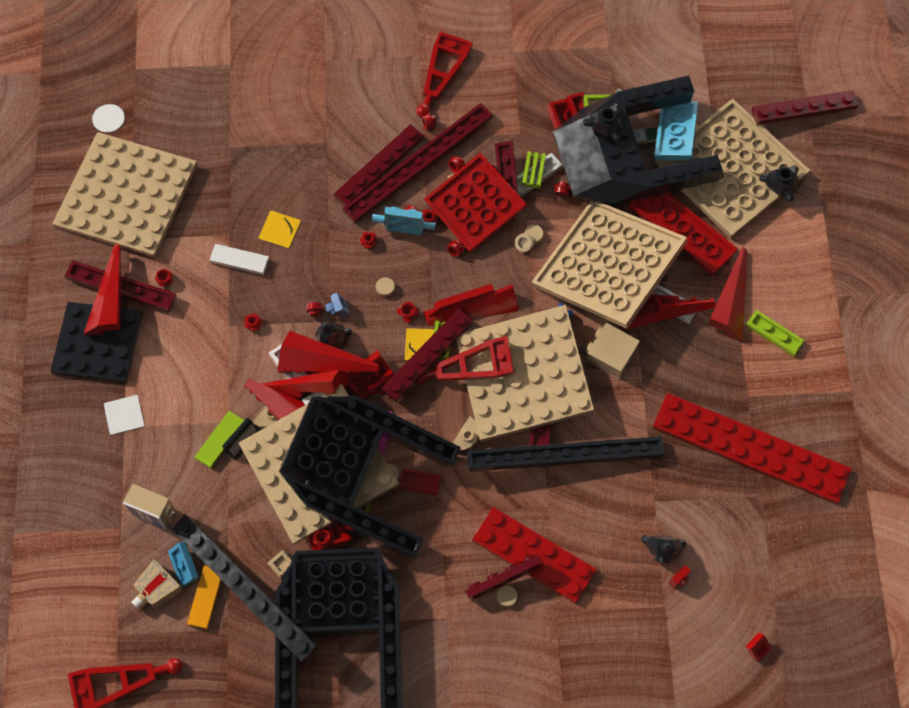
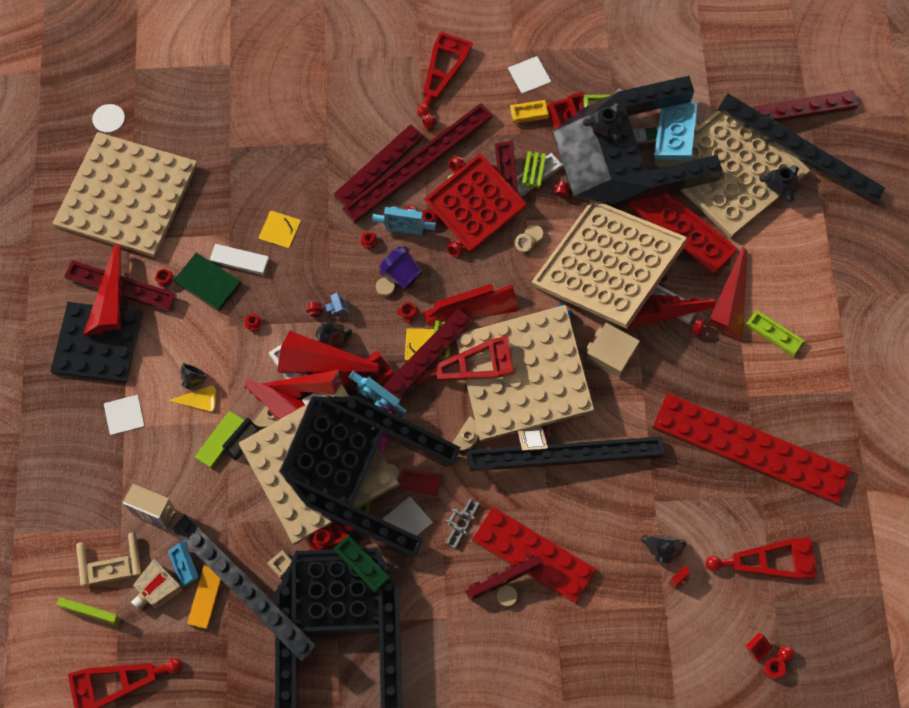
none -> lime tile [56,598,120,626]
none -> tan plate [76,532,141,586]
none -> yellow sticker [168,385,216,412]
none -> dark green tile [173,252,241,312]
none -> black piece [180,363,208,390]
none -> dark green tile [333,535,390,593]
none -> medium azure plate [349,371,407,417]
none -> dark purple piece [379,246,422,290]
none -> white sticker [383,497,433,536]
none -> light grey piece [445,499,479,549]
none -> white sticker [508,56,551,93]
none -> yellow plate [510,100,549,124]
none -> sticker [518,427,548,450]
none -> red plate [690,318,706,336]
none -> red plate [705,537,817,580]
none -> black plate [717,93,885,205]
none -> red plate [763,646,795,680]

